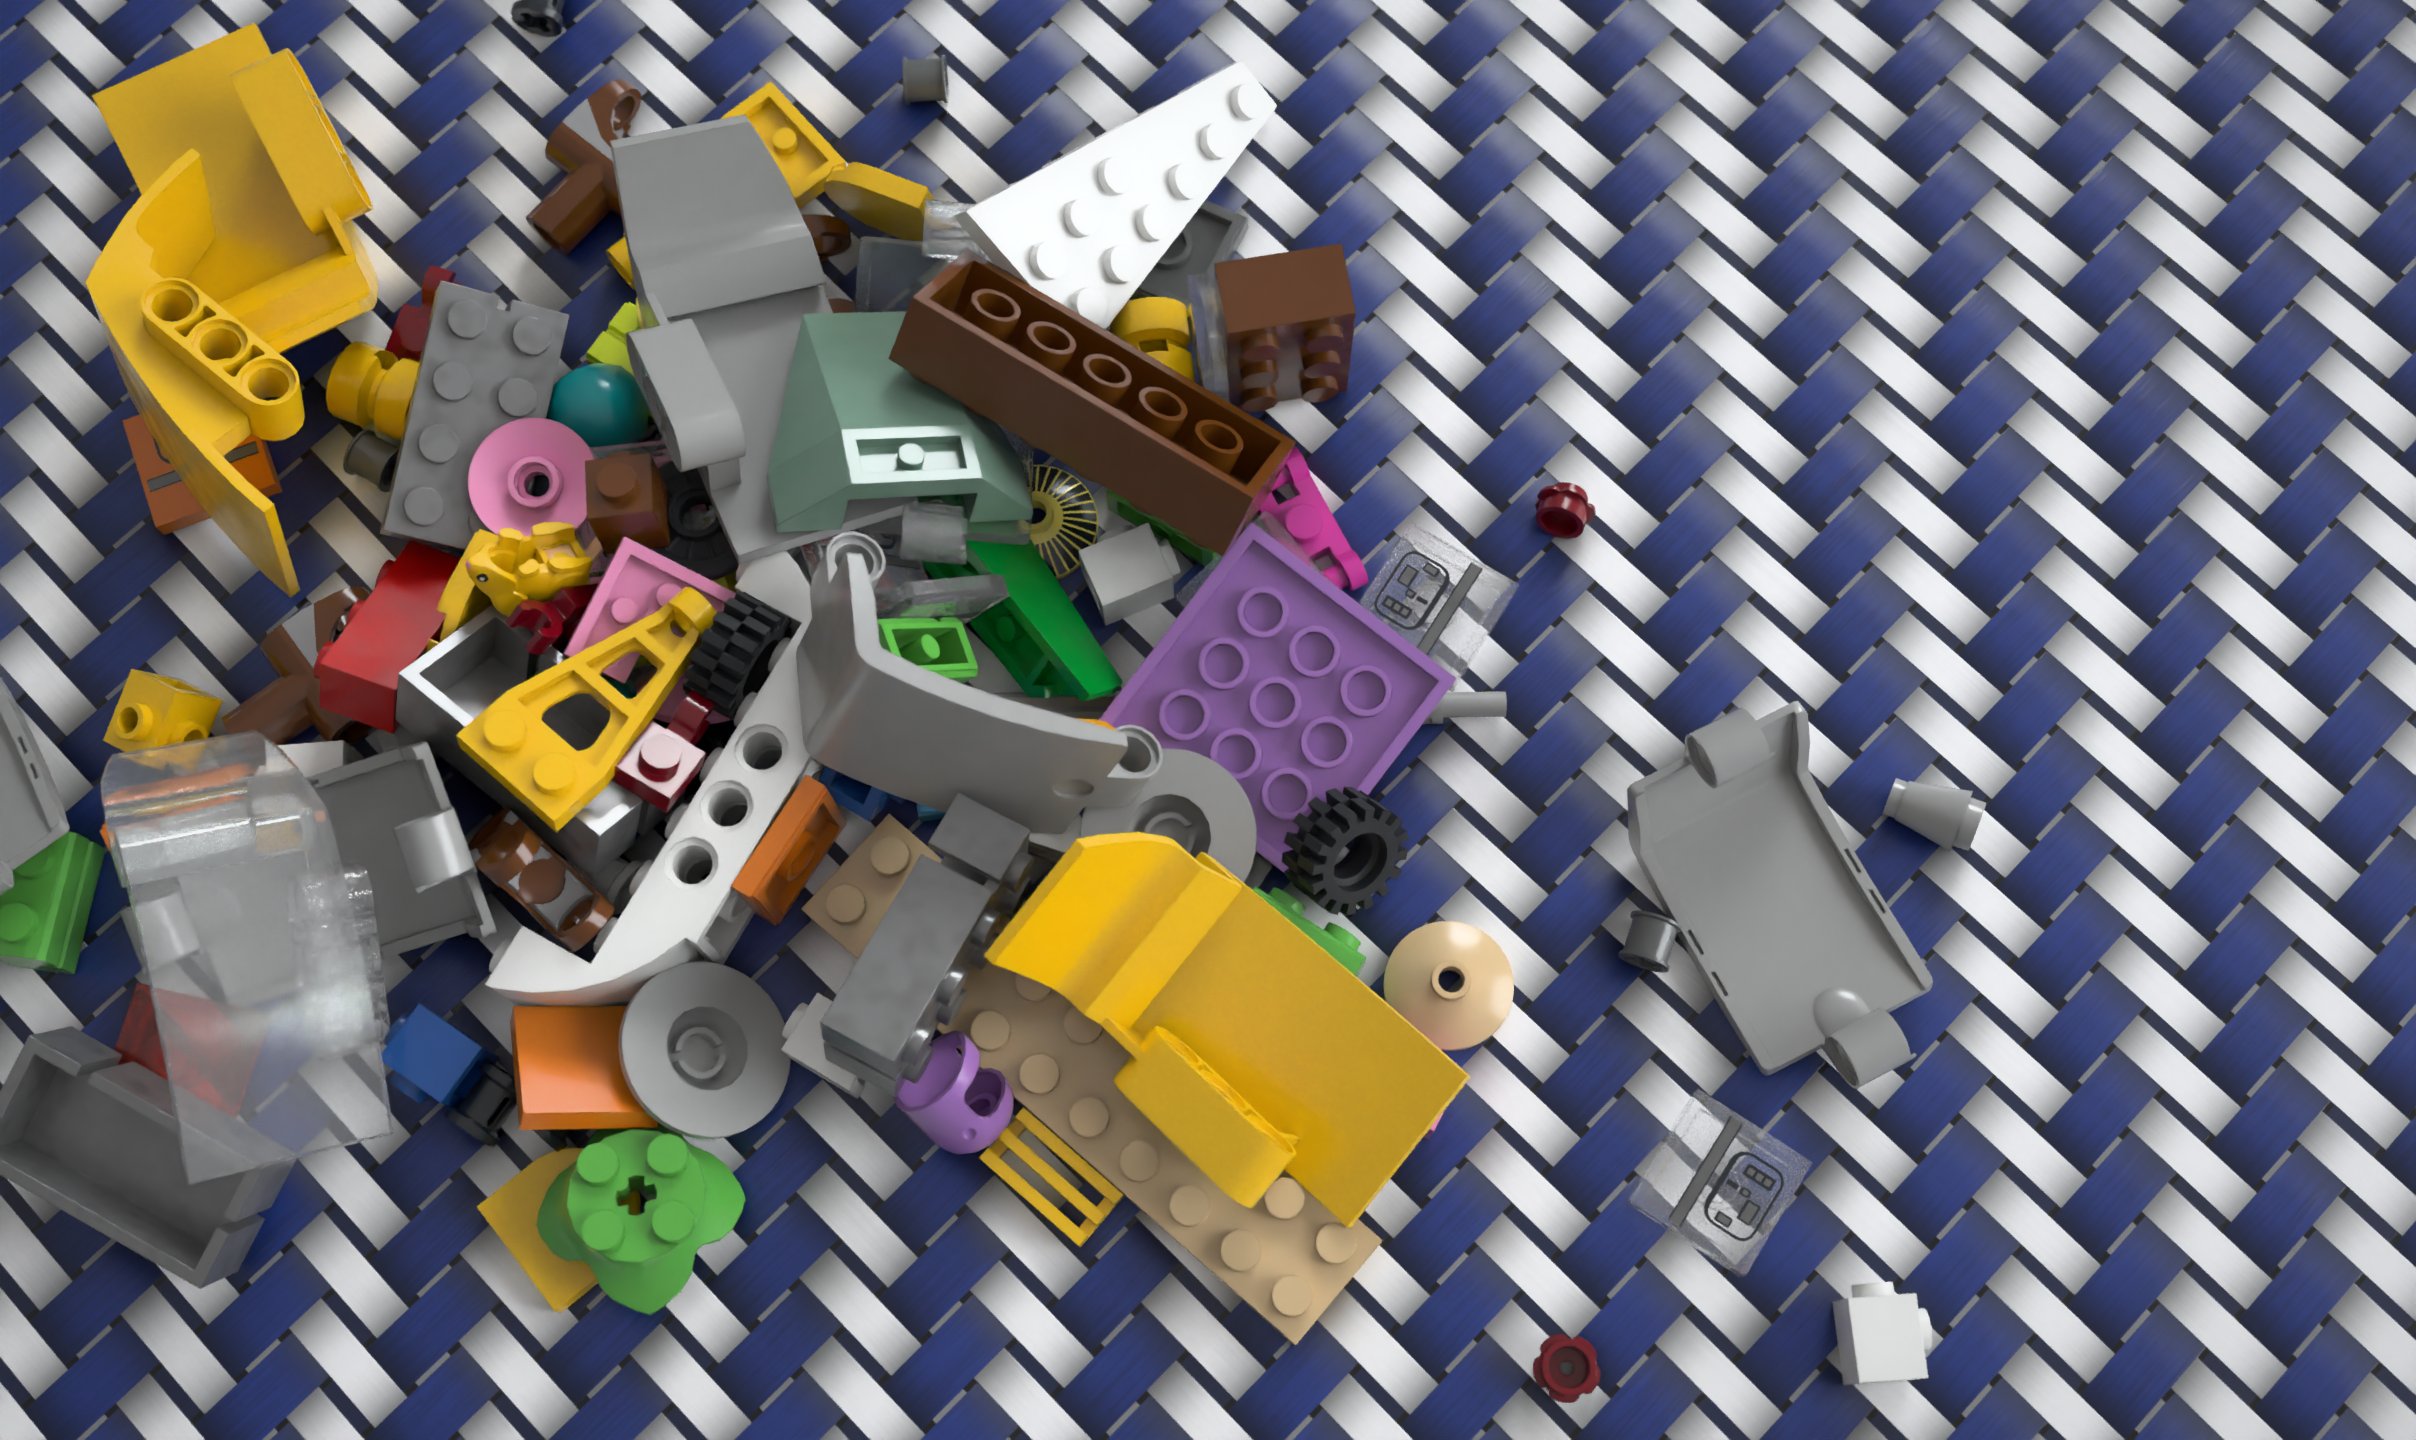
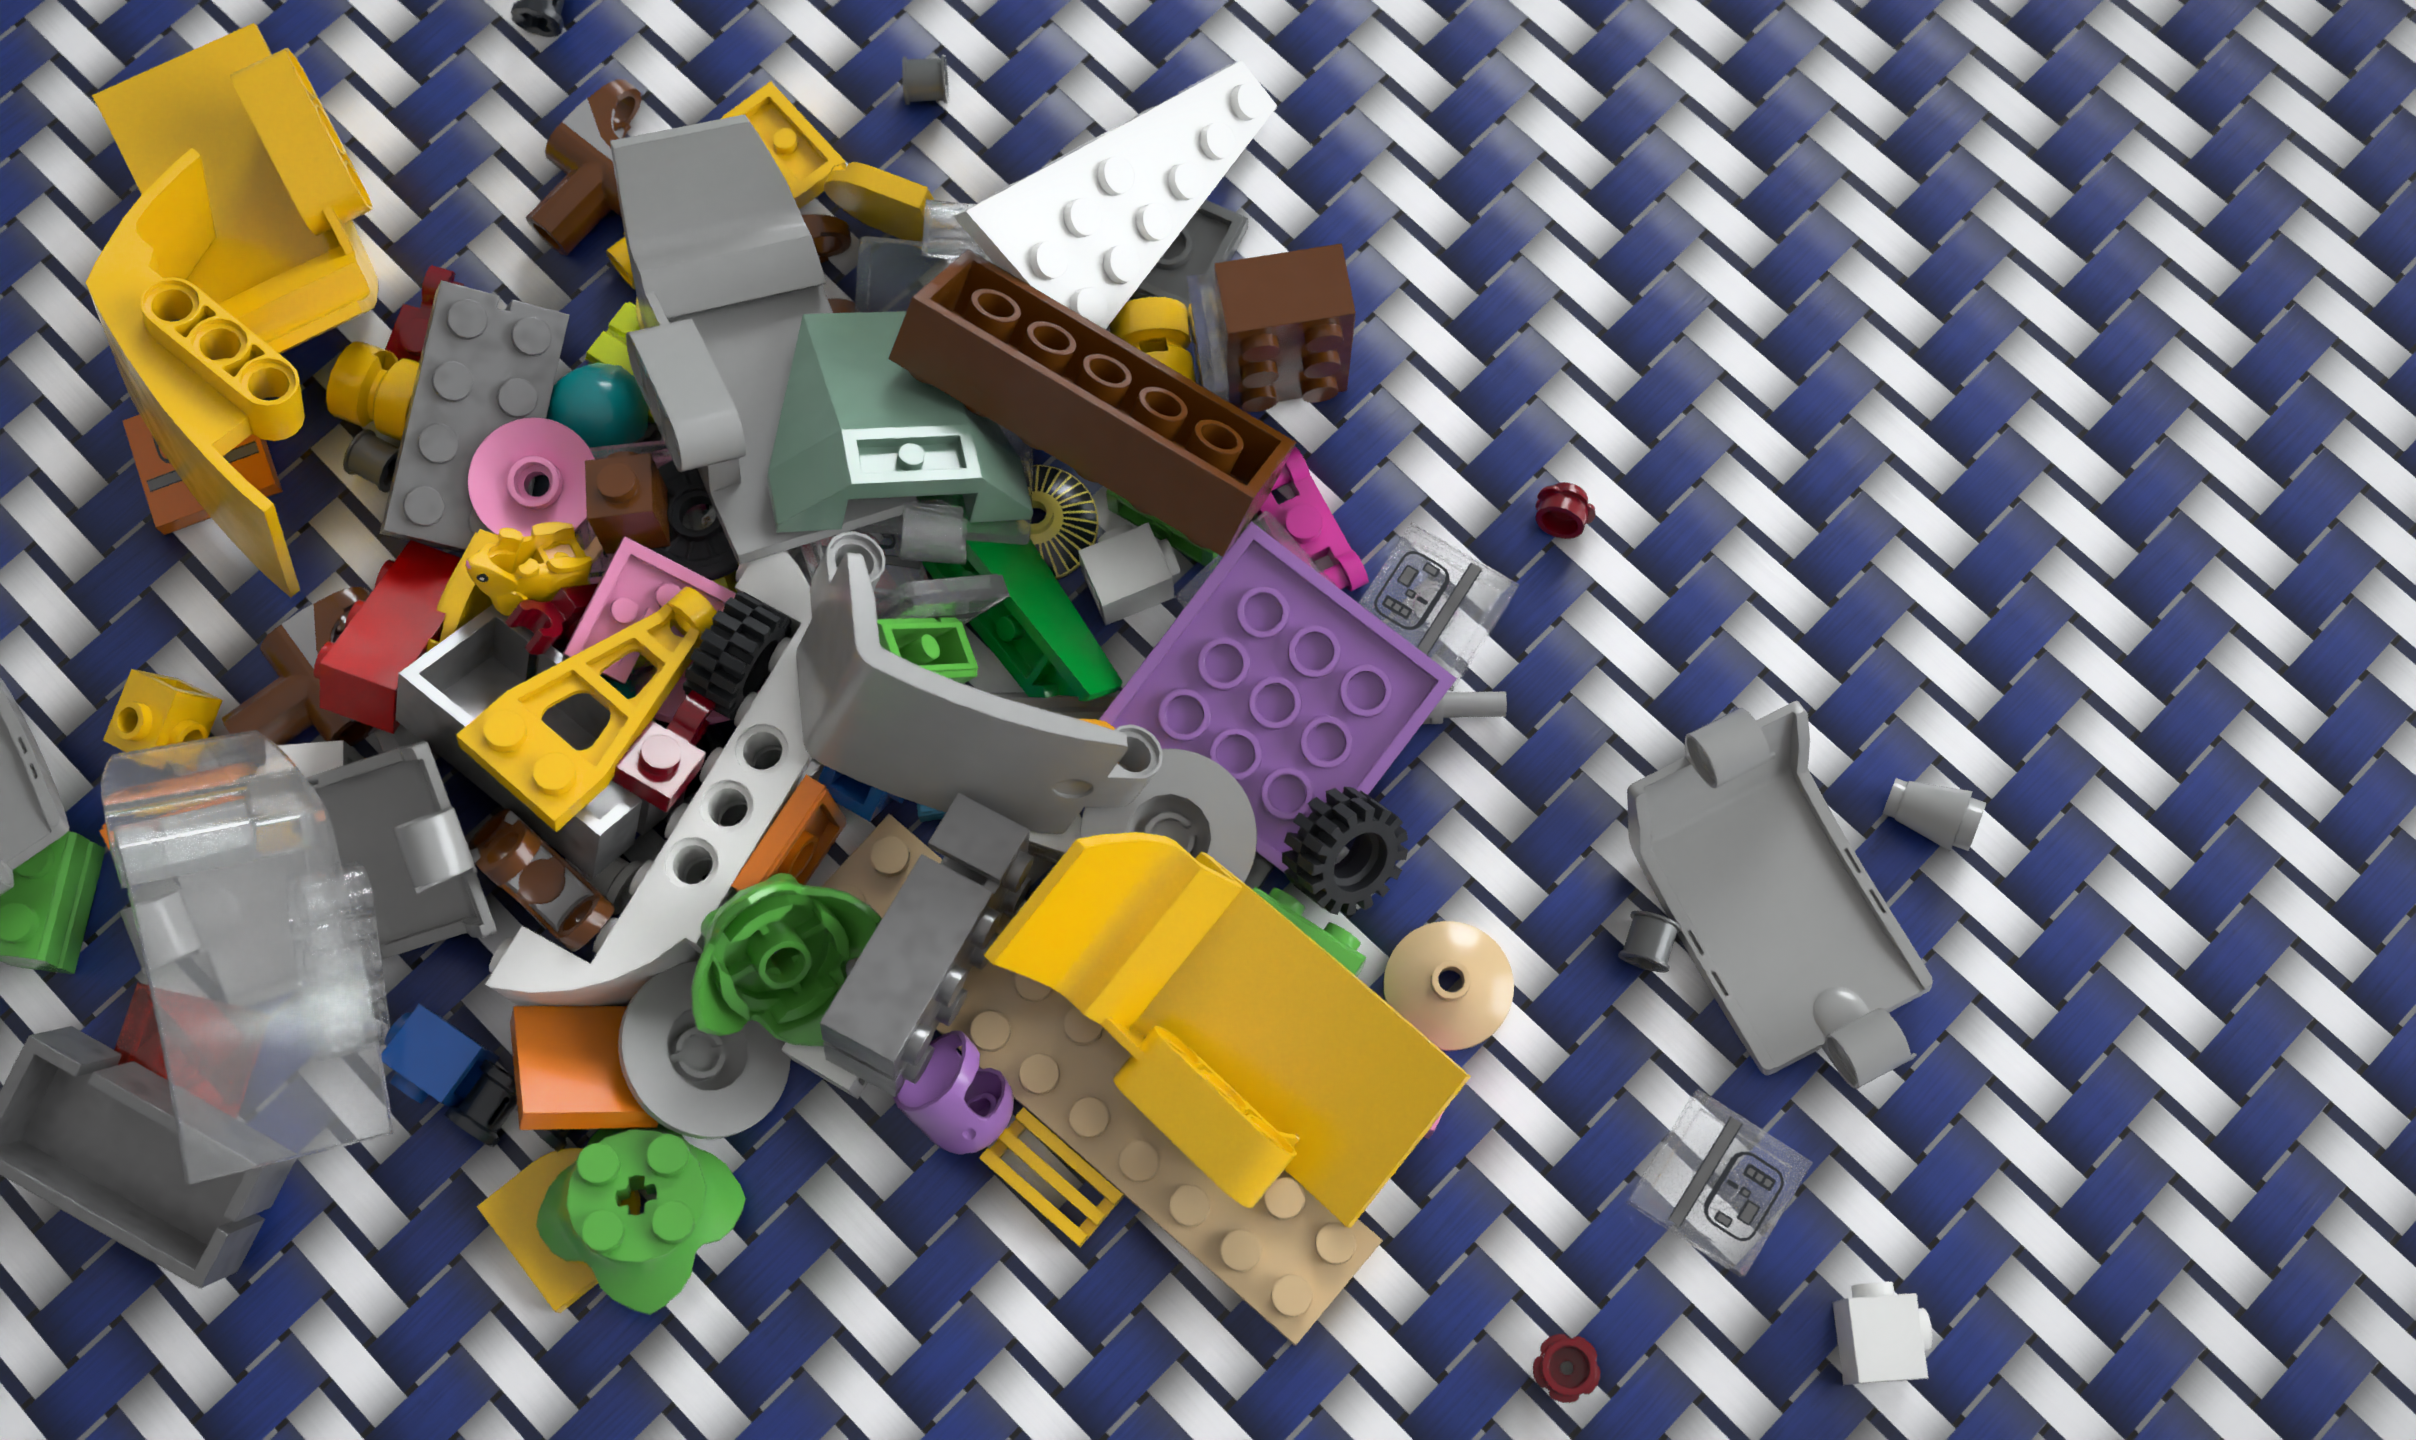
none -> bright green brick [691,873,882,1046]

